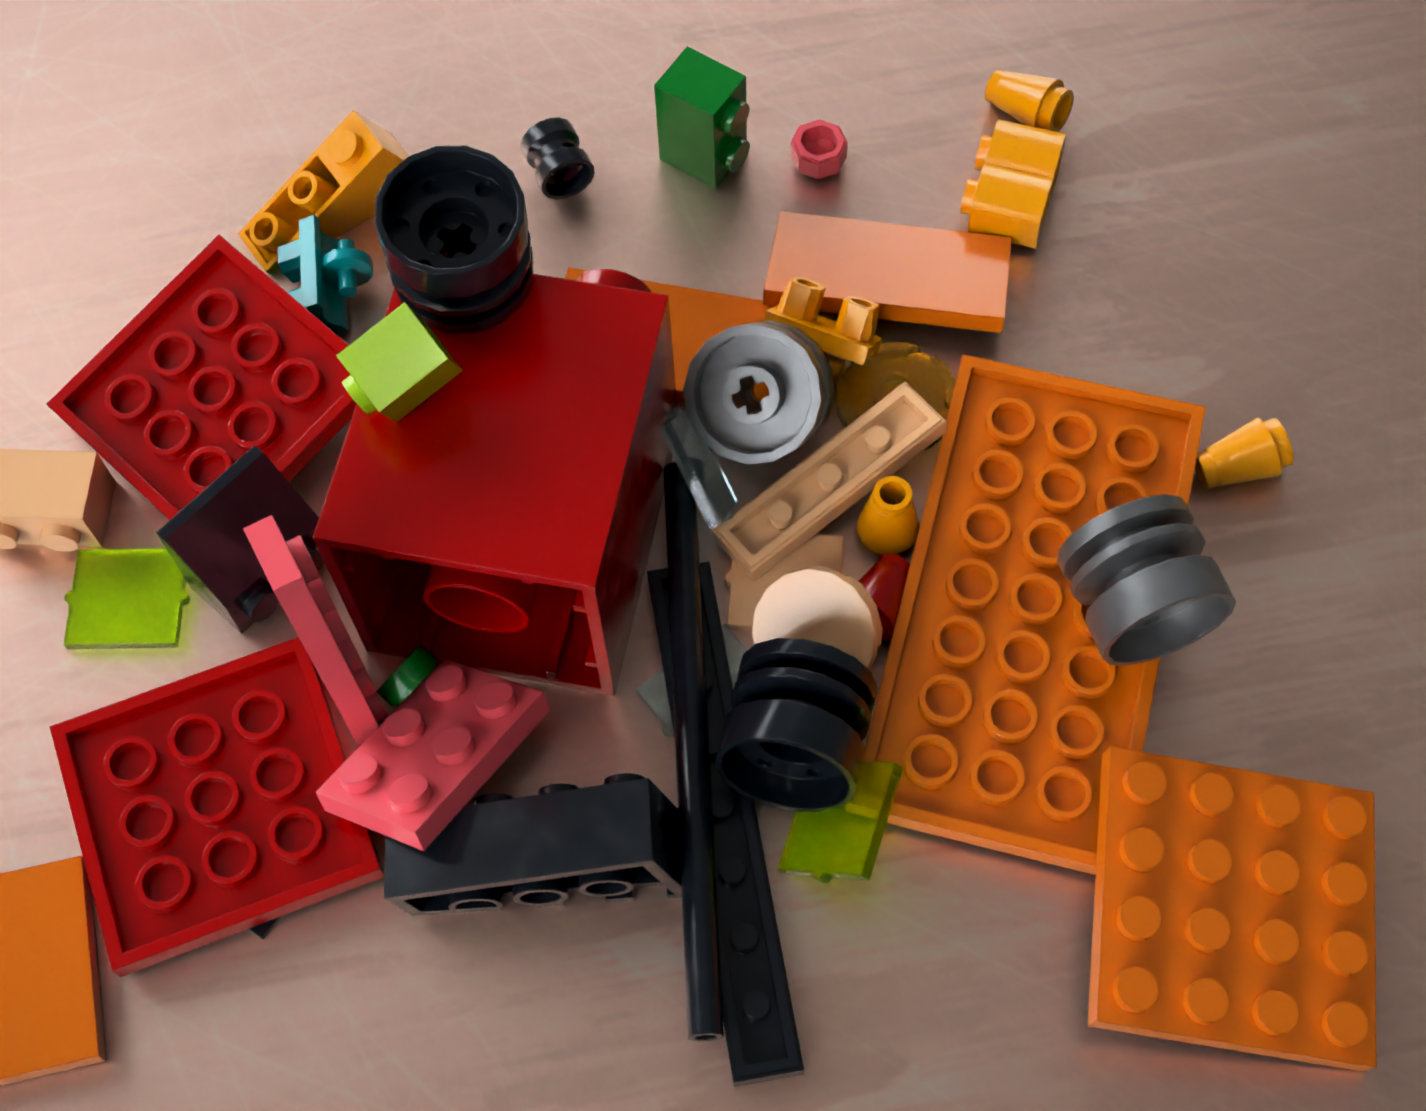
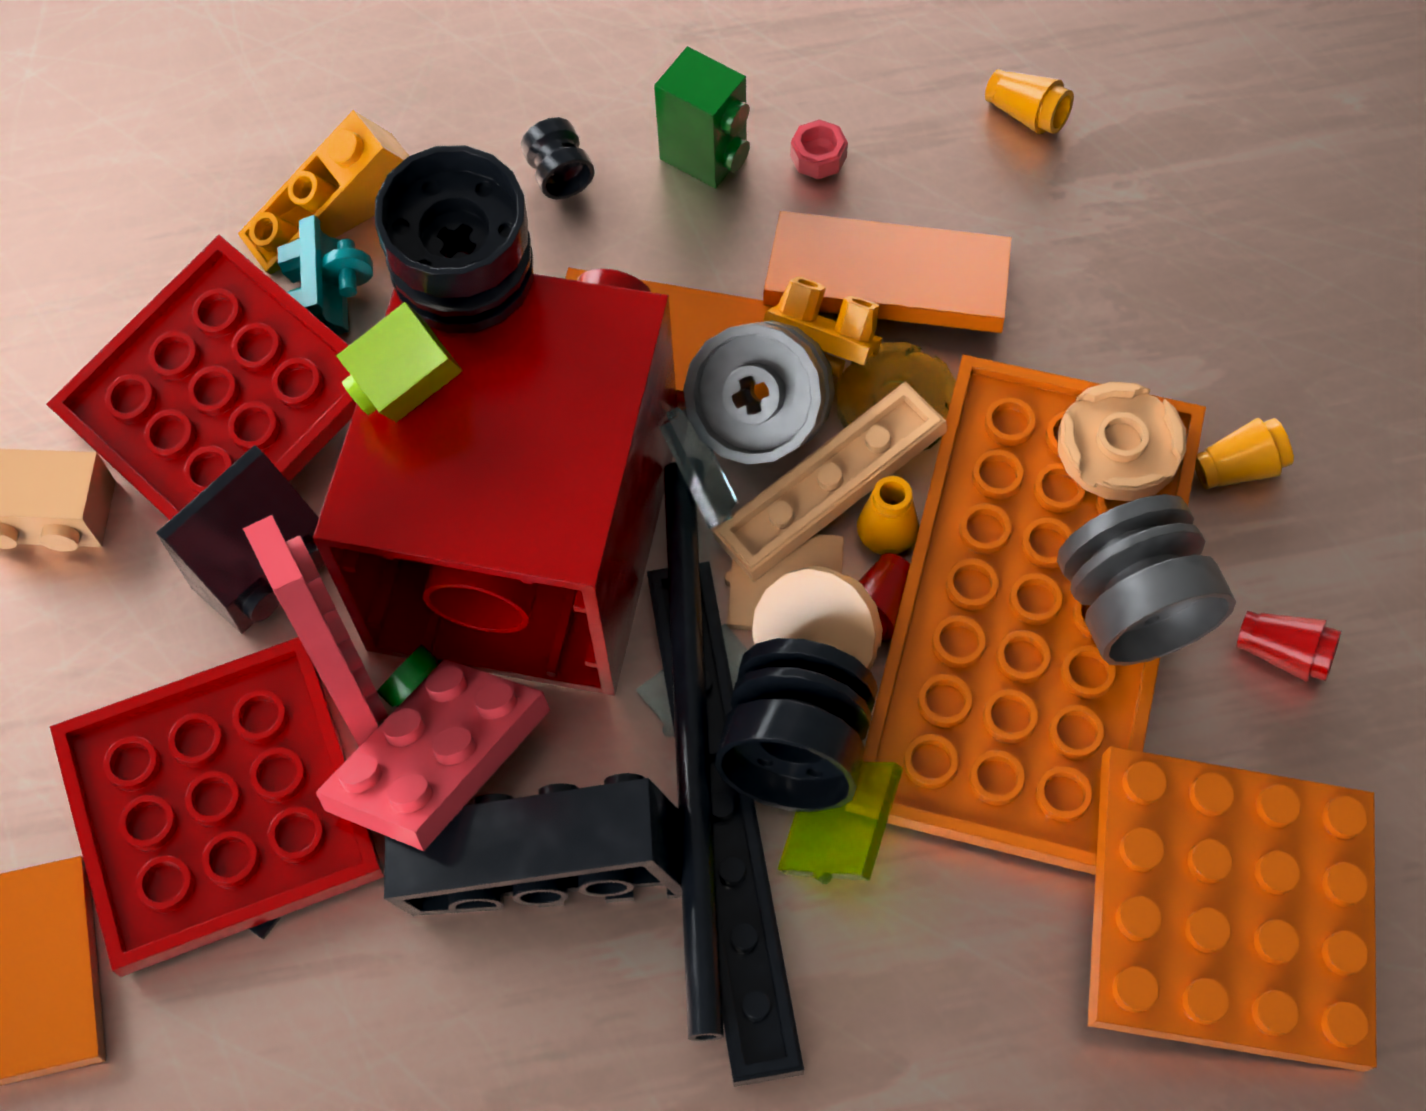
clear neon green piece [63,548,190,650] -> none
light orange brick [960,119,1066,249] -> none
none -> light nougat tile [1058,381,1186,501]
none -> red cone [1236,611,1342,682]

